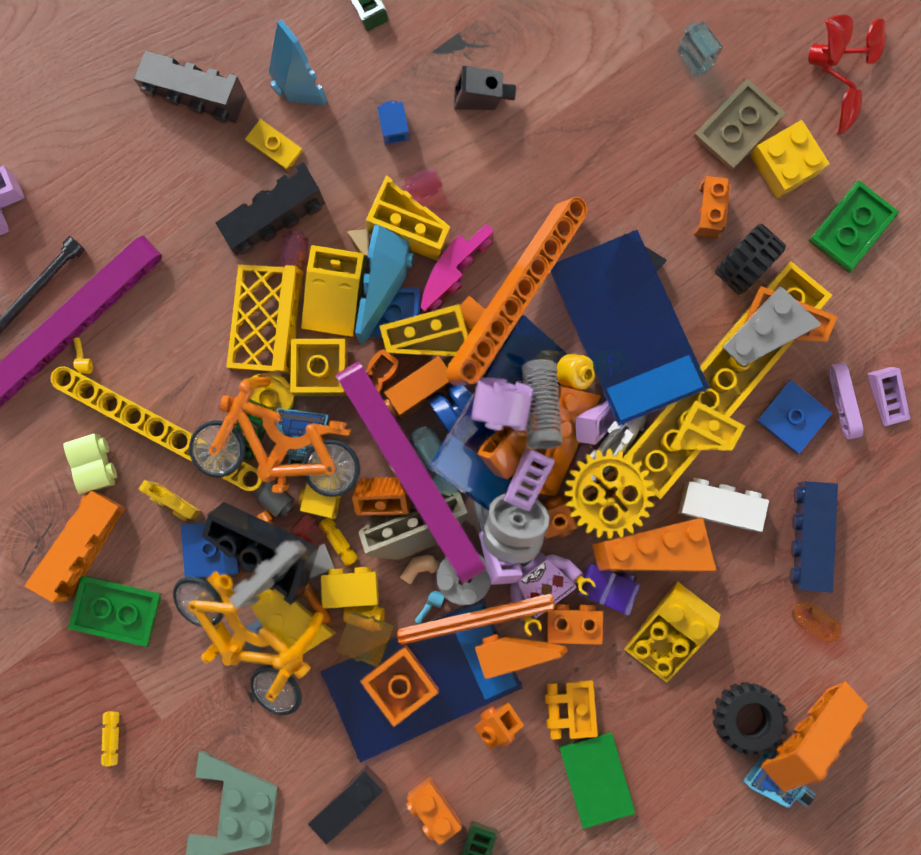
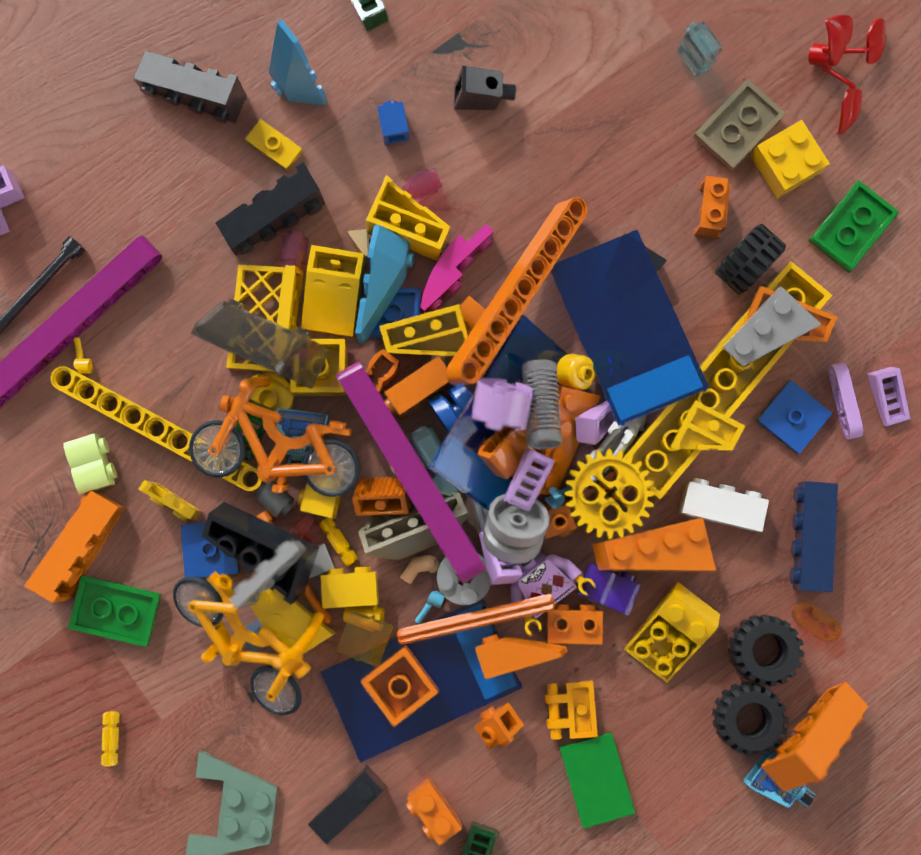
none -> clear smoke windscreen [190,298,330,389]
none -> medium azure hand [545,486,572,509]
none -> black tyre [728,615,804,686]

